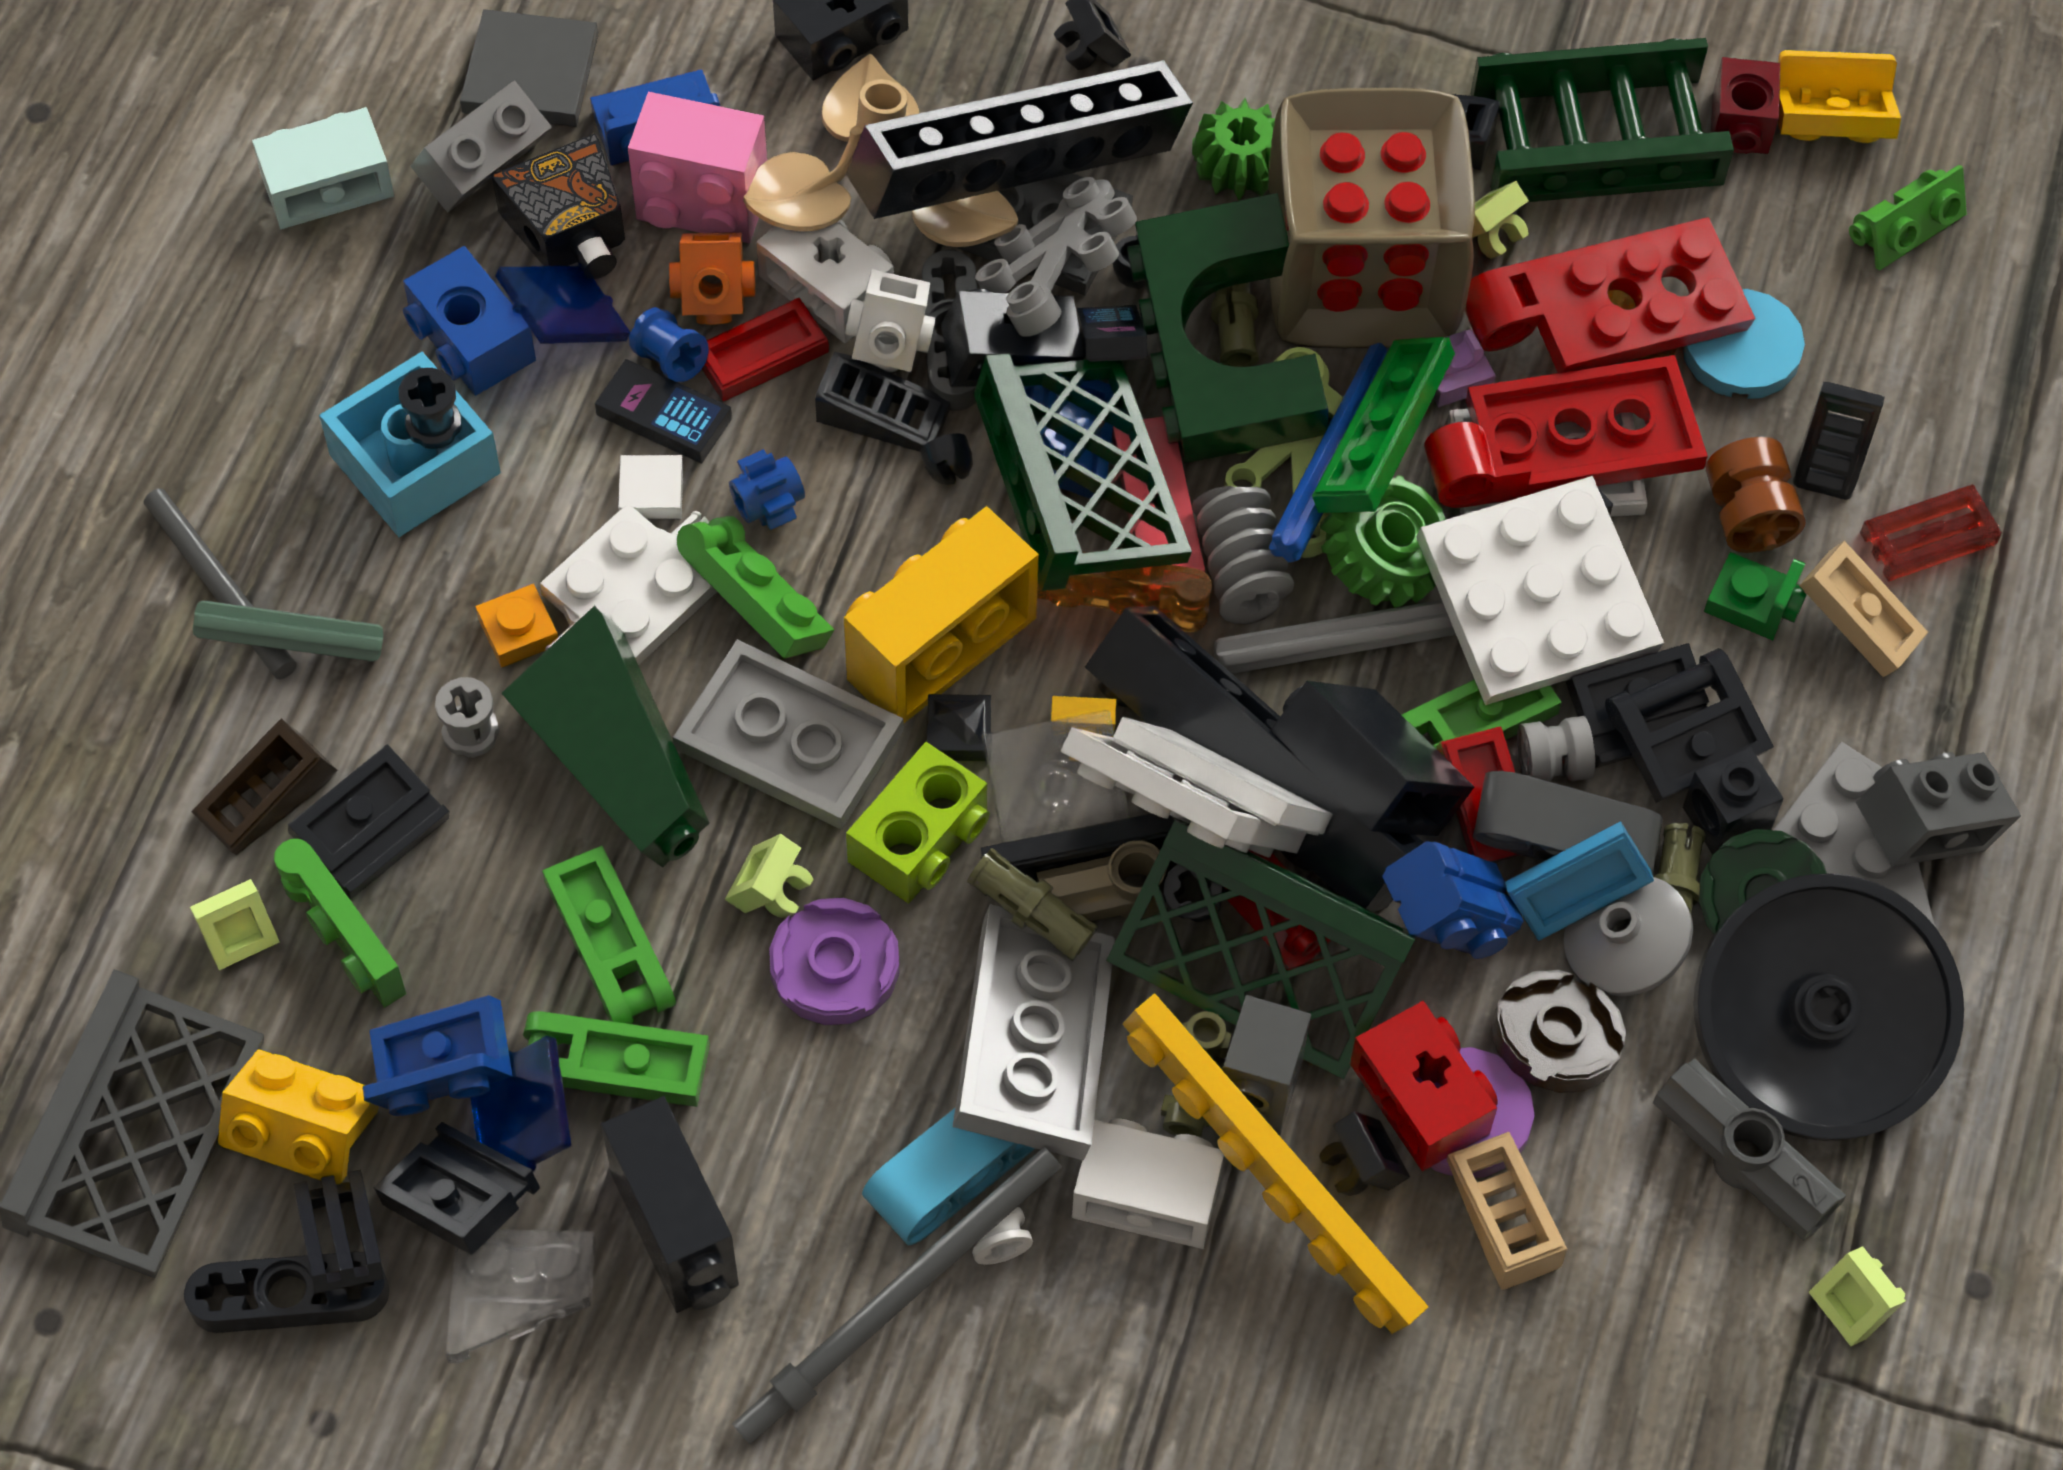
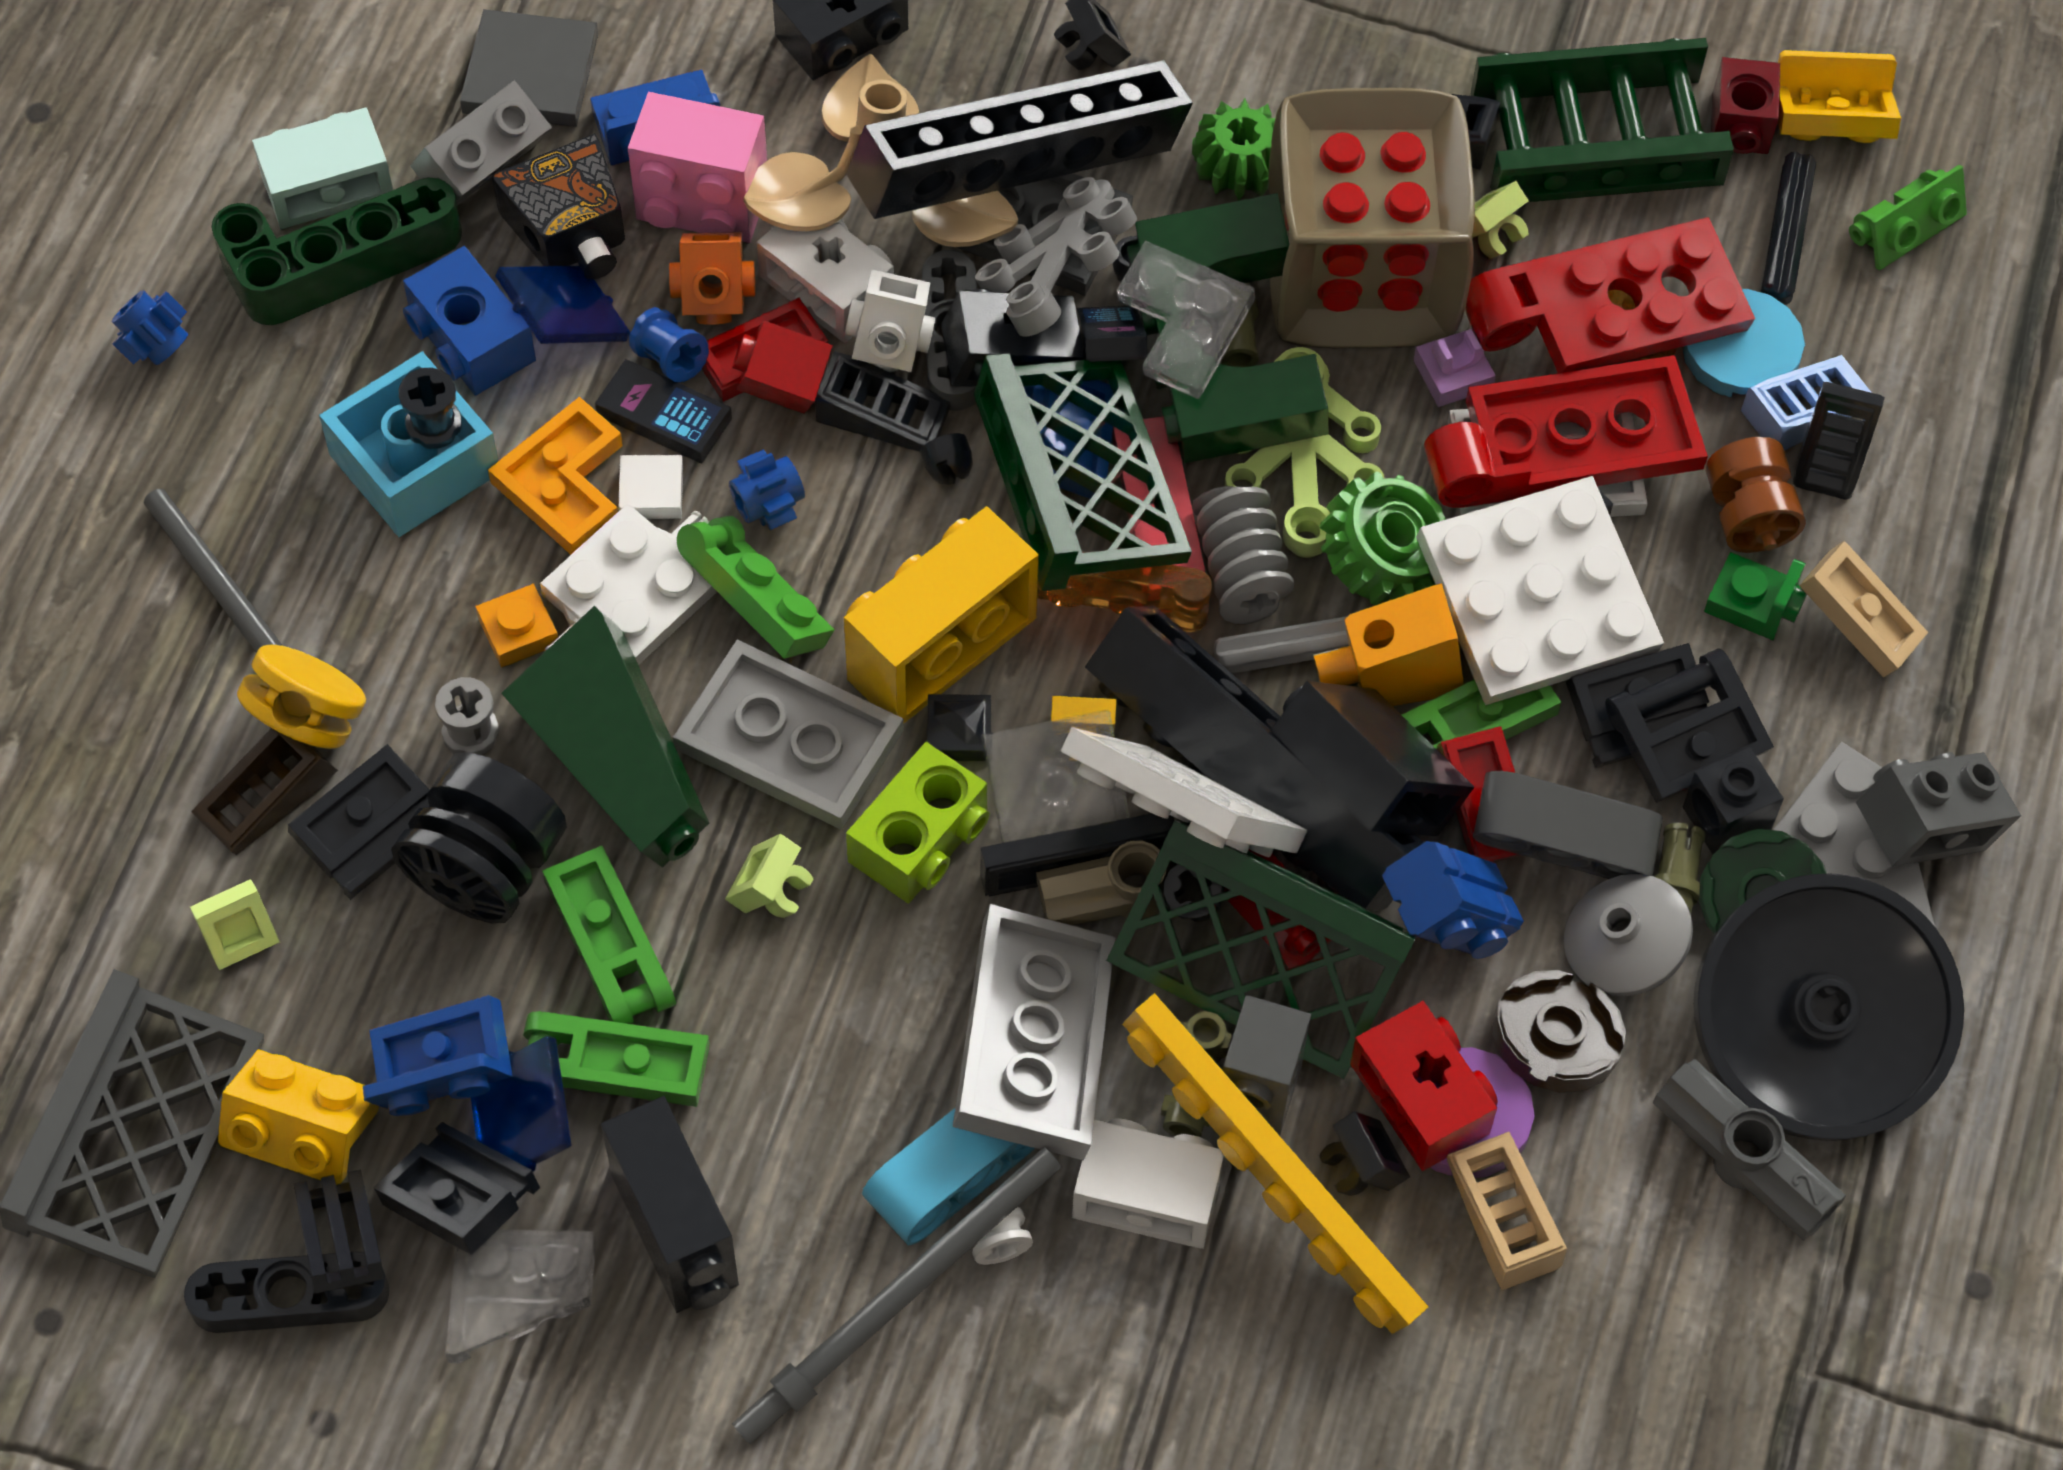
sand green axle [193,601,384,662] -> none
bright green plate [274,839,406,1008] -> none
medium lavender tile [769,898,900,1025] -> none
olive pin [967,848,1098,961] -> none
white tile [1113,717,1333,836] -> none
blue axle [1269,343,1389,562] -> none
green tile [1312,337,1455,513] -> none
dark azure tile [1505,821,1654,941] -> none
light grey wheel [1517,716,1595,782] -> none
yellowish green tile [1809,1246,1906,1346] -> none
clear red tile [1860,484,2002,582] -> none
none -> blue gear [111,290,188,365]
none -> dark green beam [211,177,462,325]
none -> yellow head [237,645,366,749]
none -> black wheel [391,752,567,924]
none -> light orange plate [488,397,623,555]
none -> red brick [732,320,833,414]
none -> clear plate [1117,240,1255,399]
none -> light orange torso [1313,583,1464,706]
none -> light blue slope [1741,355,1872,451]
none -> black axle [1761,151,1817,305]

